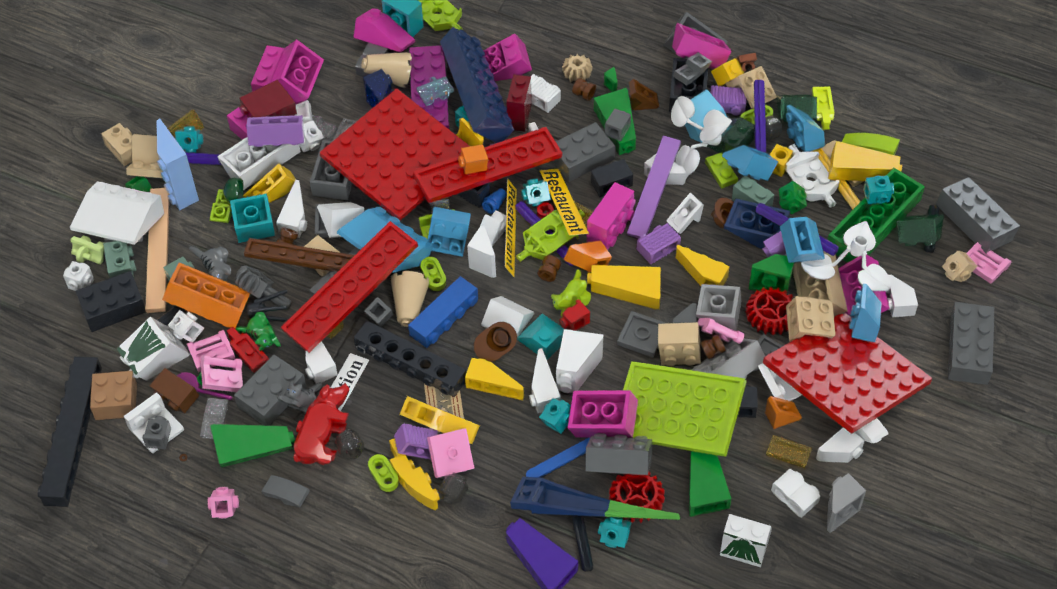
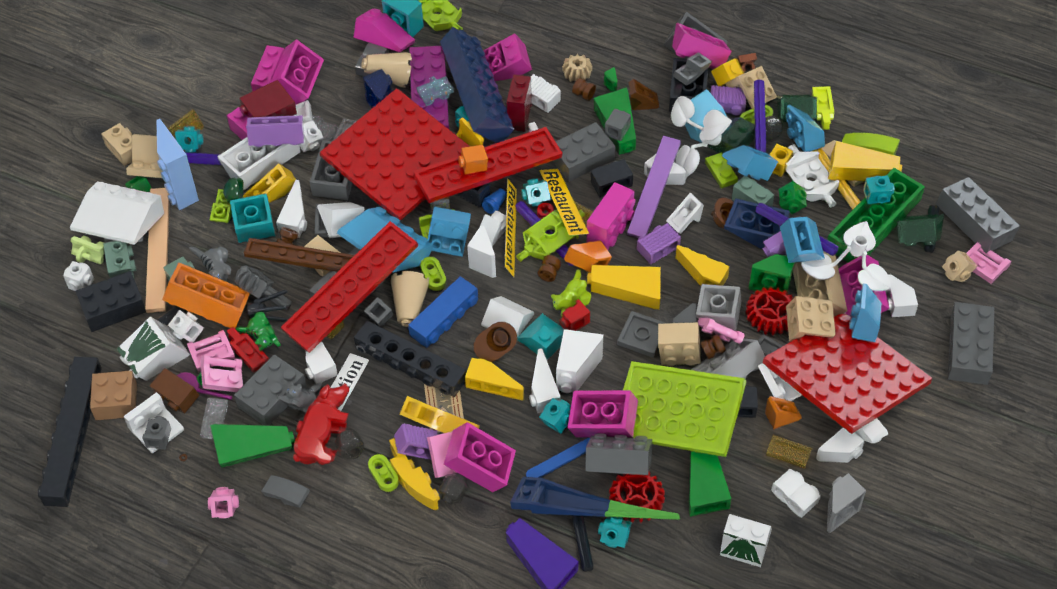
none -> dark pink brick [443,422,516,492]

